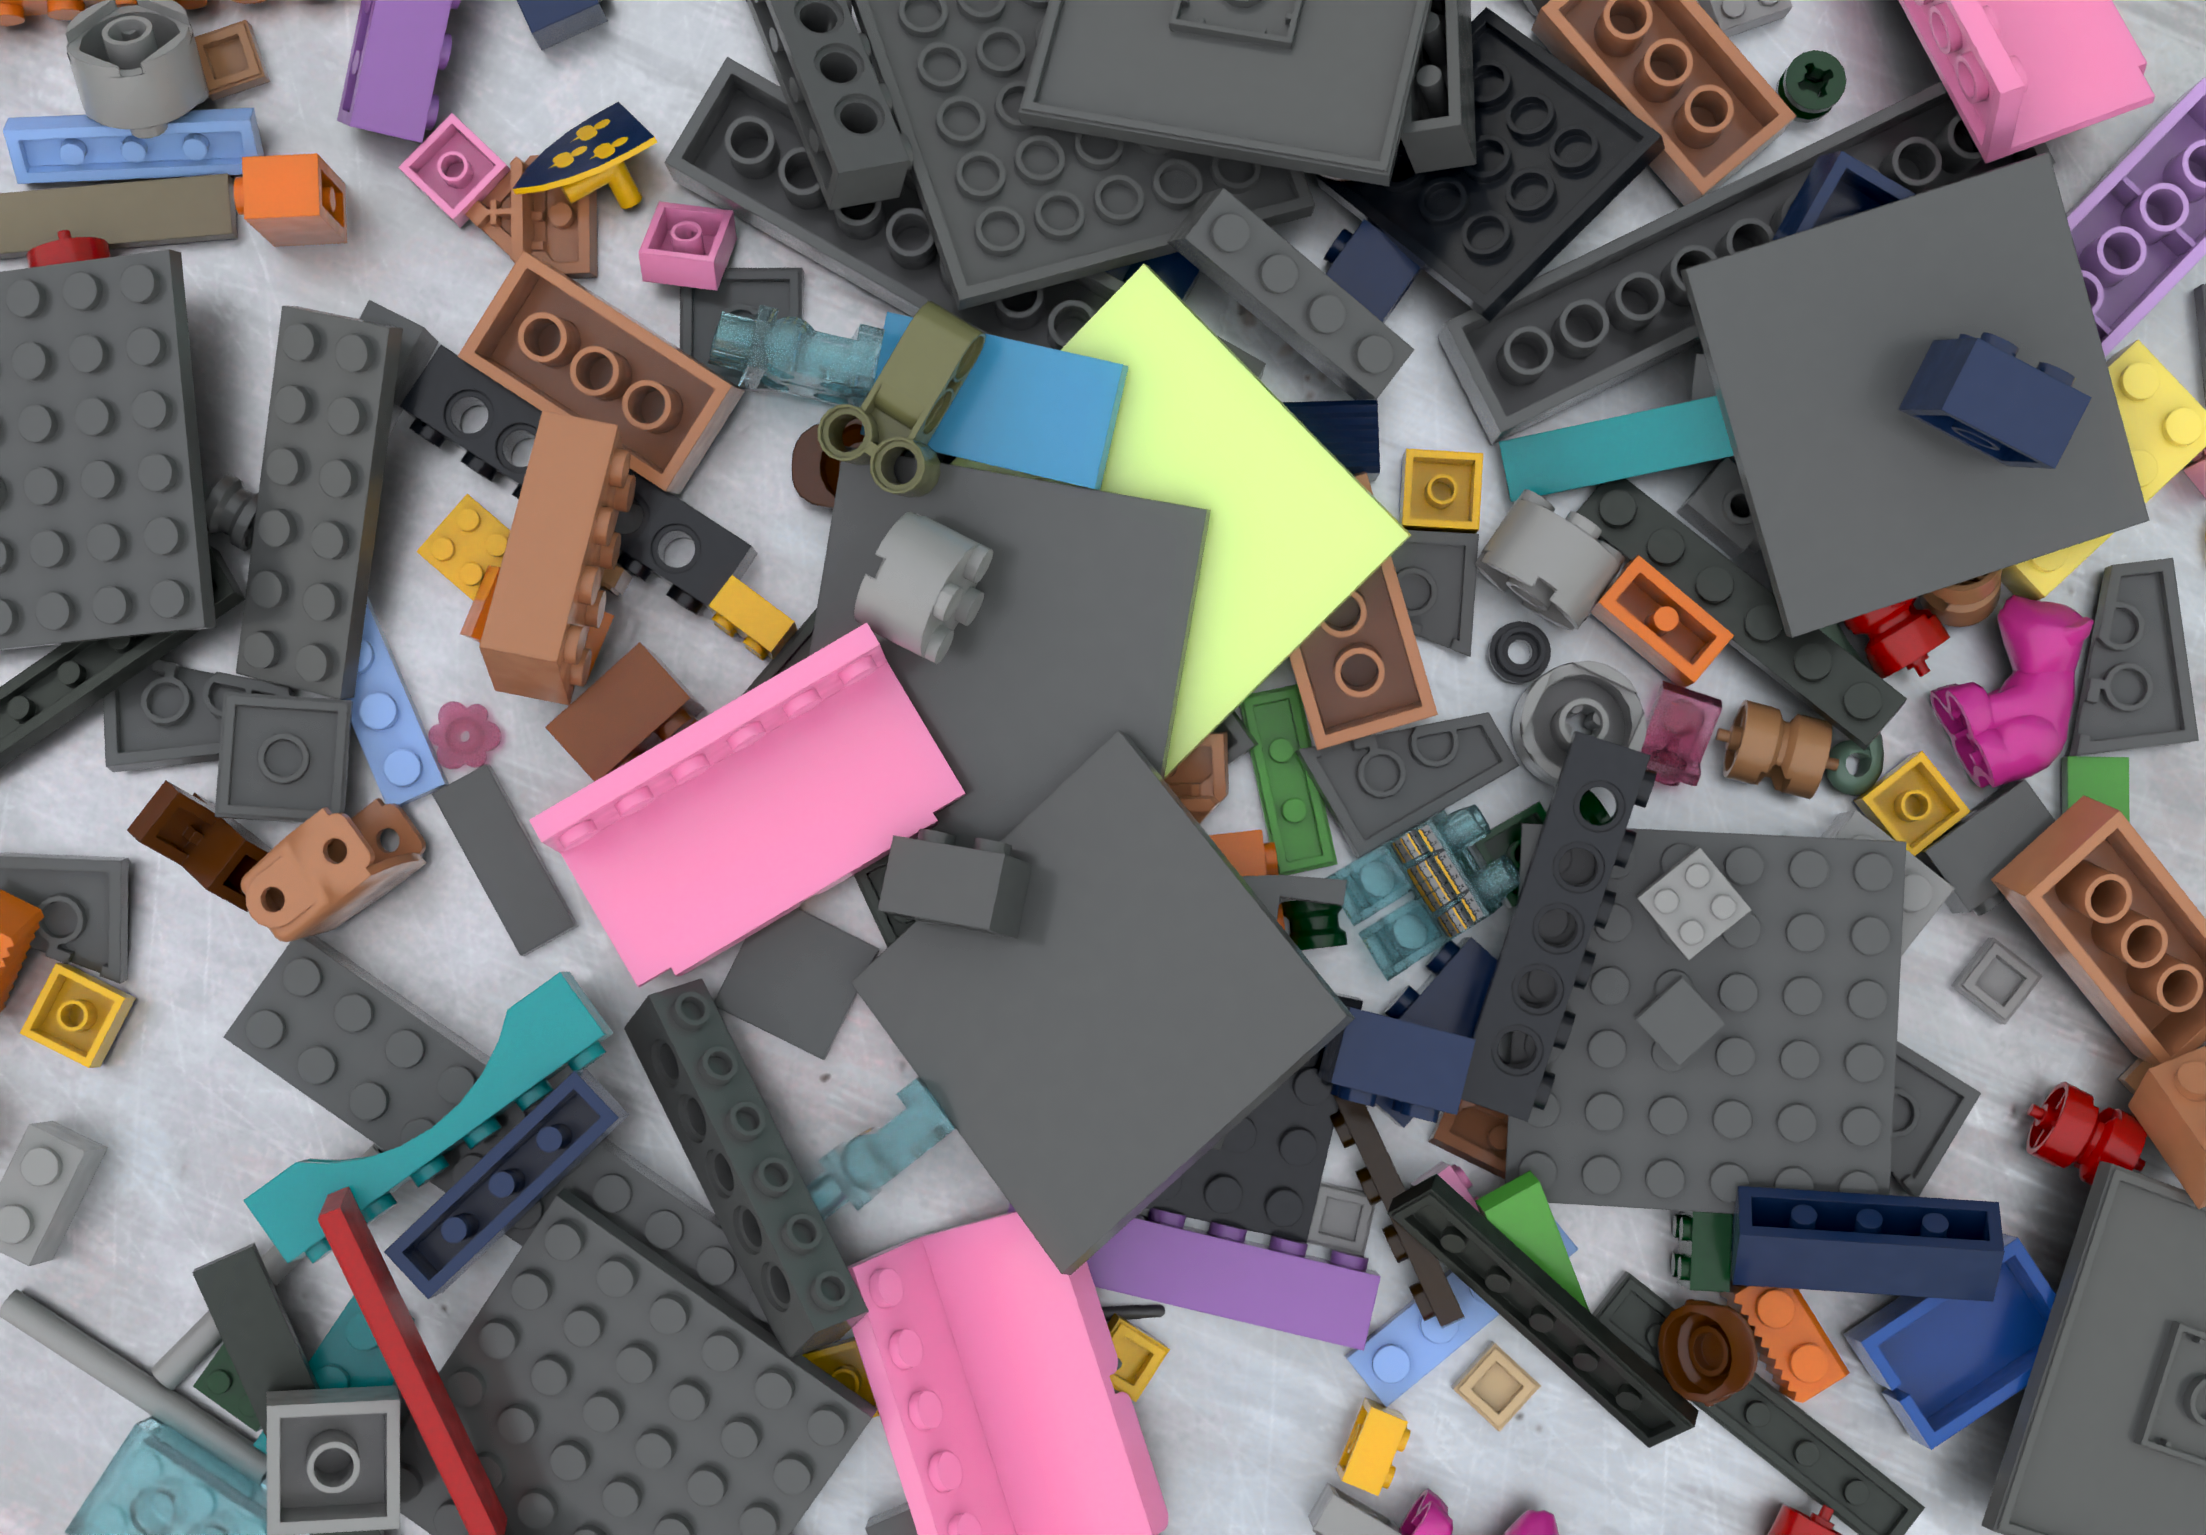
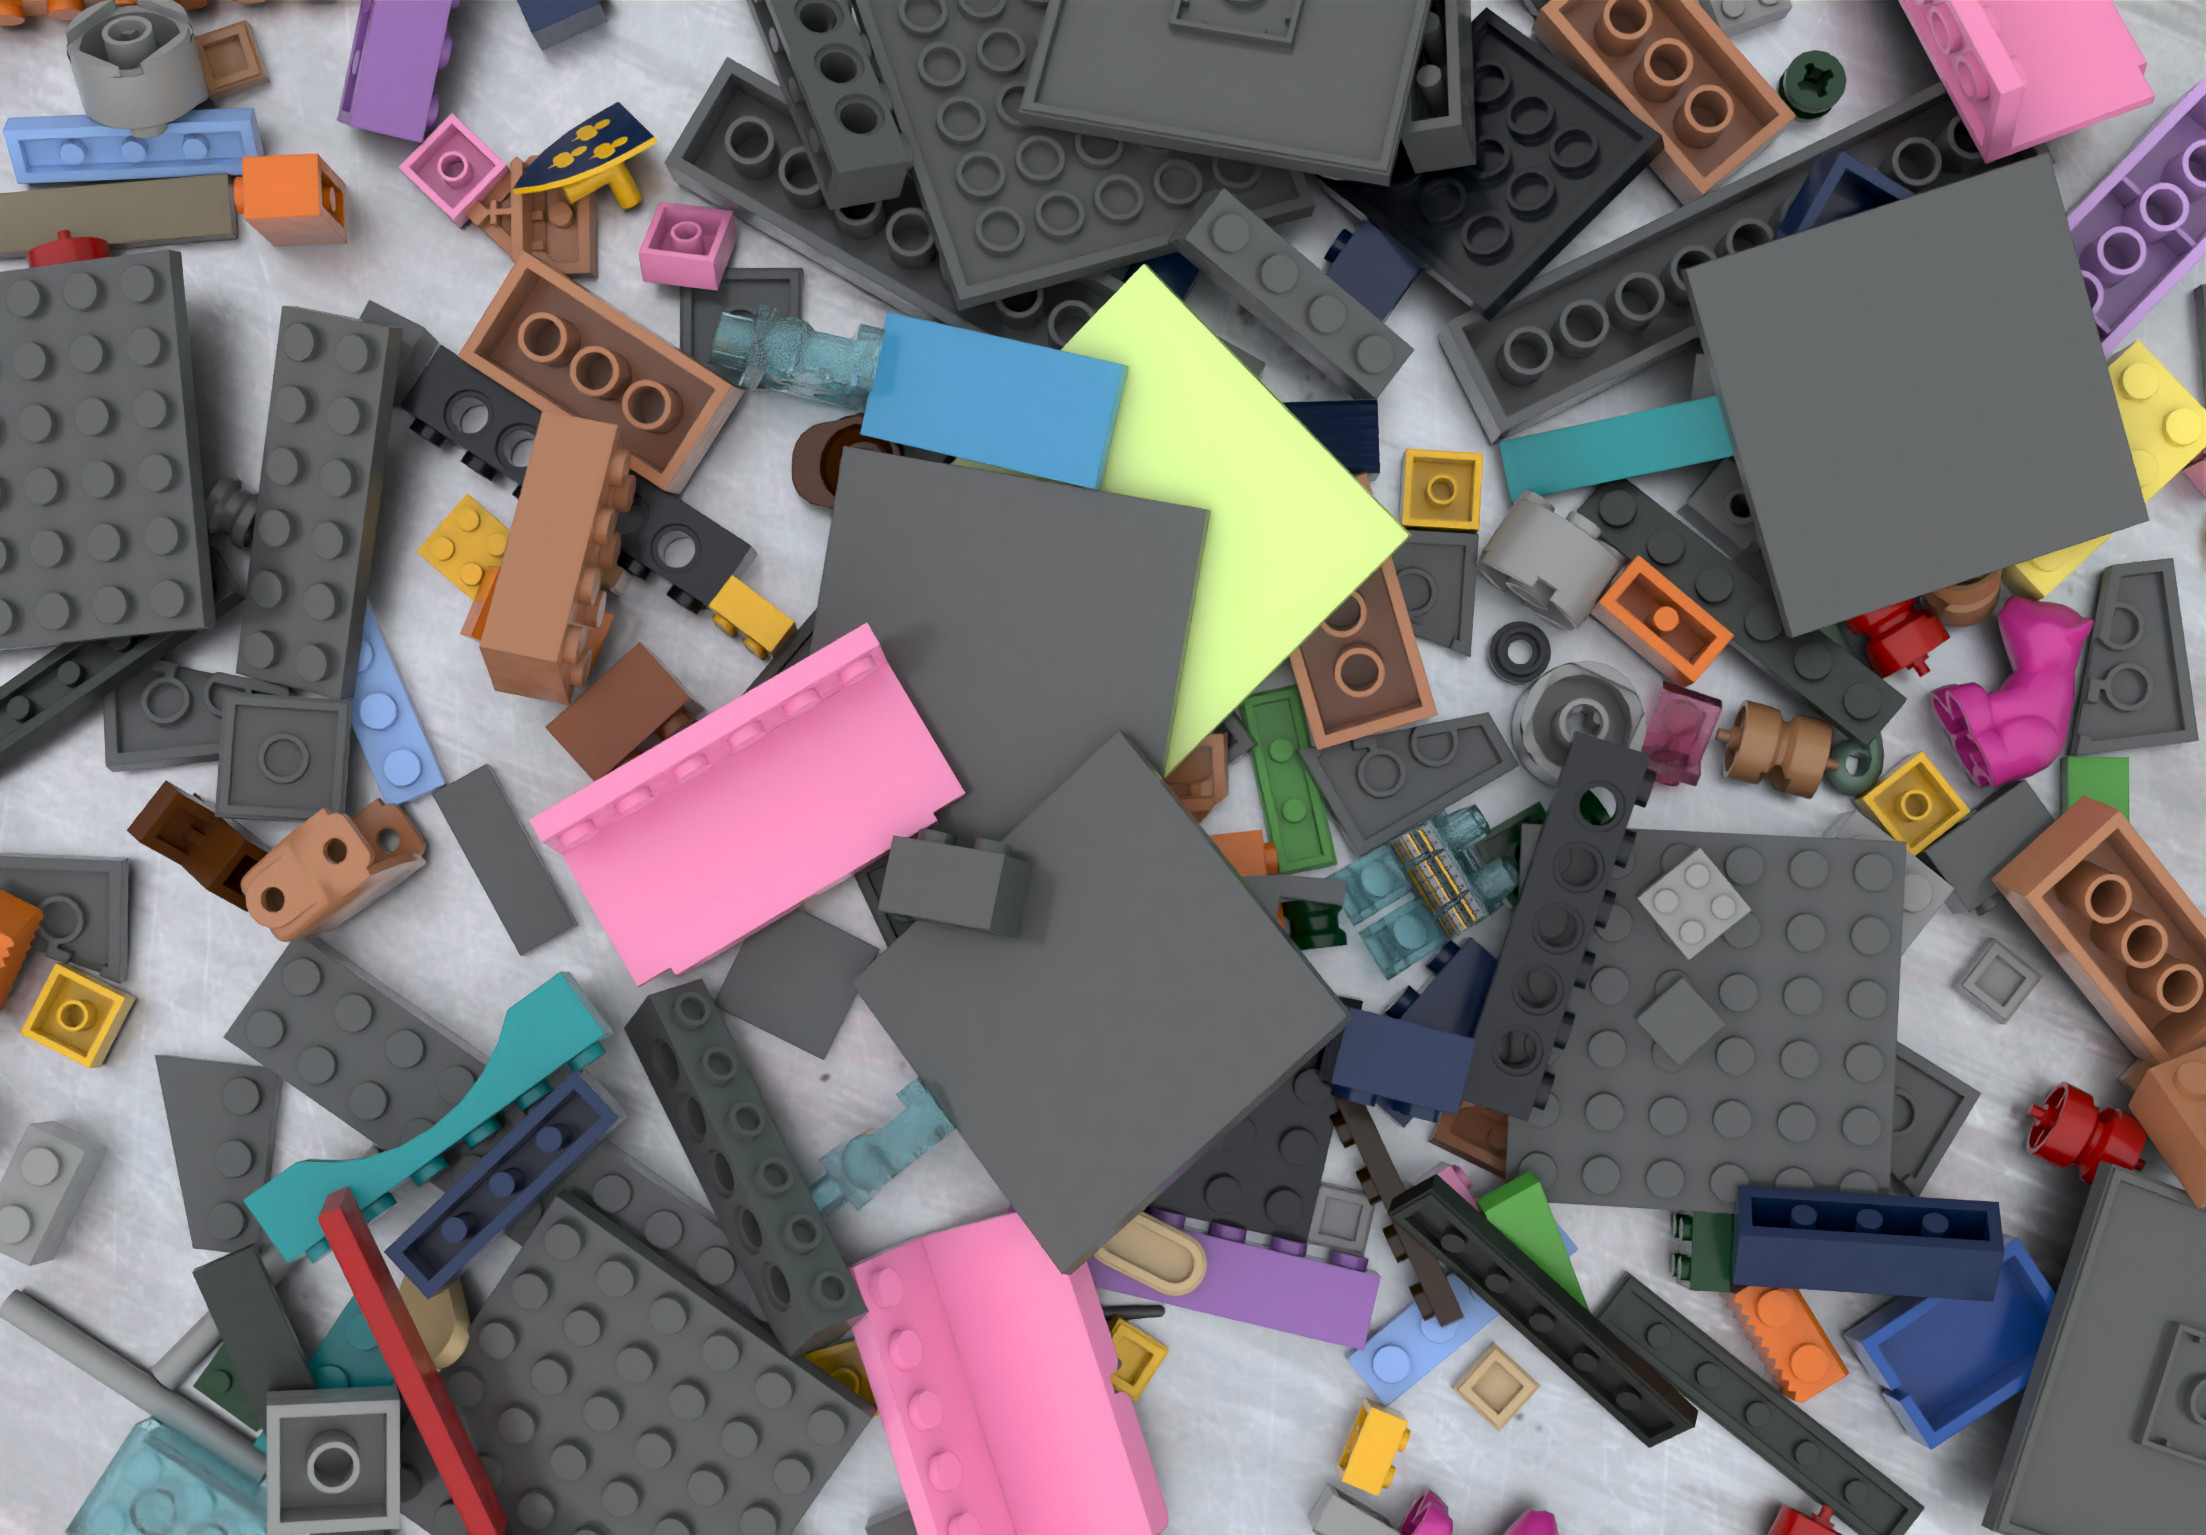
clear pink plant [428,701,501,769] -> none
olive piece [817,301,986,497] -> none
light grey brick [854,512,993,664] -> none
reddish brown hat [1658,1299,1758,1407] -> none
dark blue brick [1898,332,2092,469] -> none
none -> dark grey wing [155,1055,283,1254]
none -> tan tile [399,1275,471,1369]
none -> tan tile [1094,1211,1207,1296]

